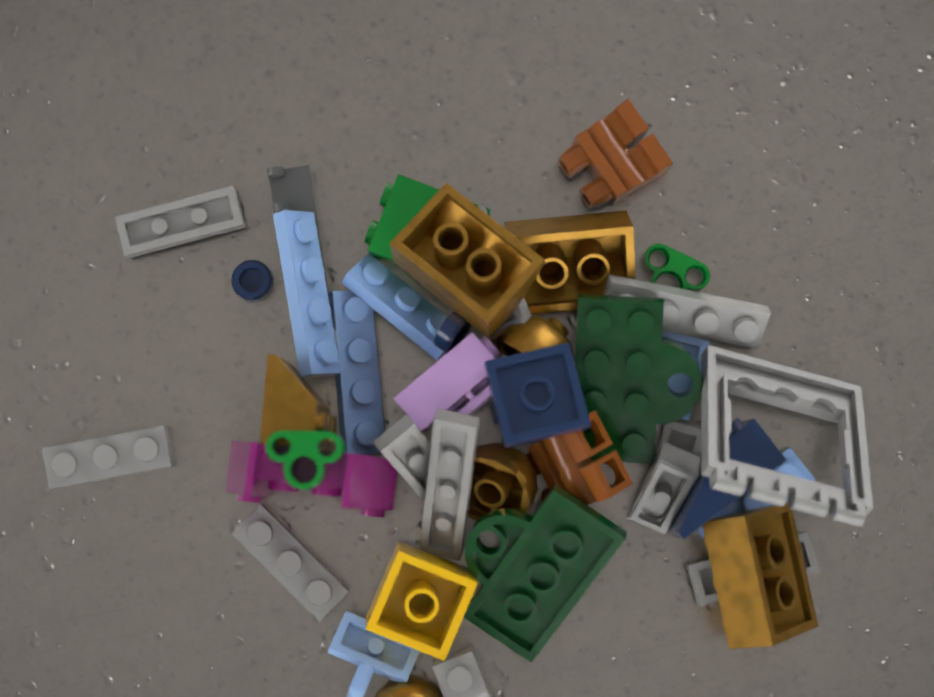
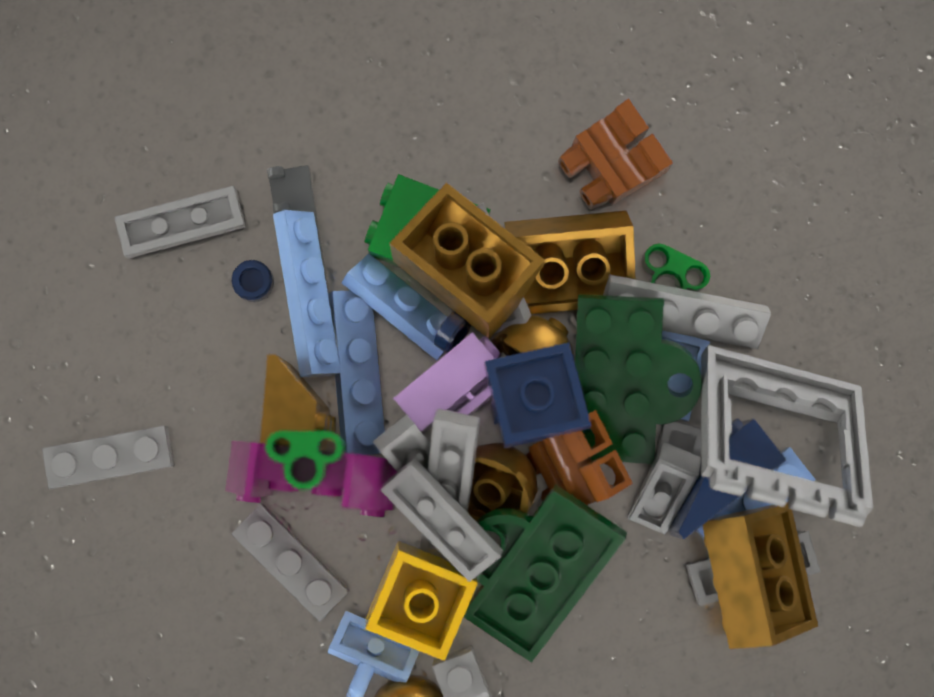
none -> light grey plate [380,458,503,582]

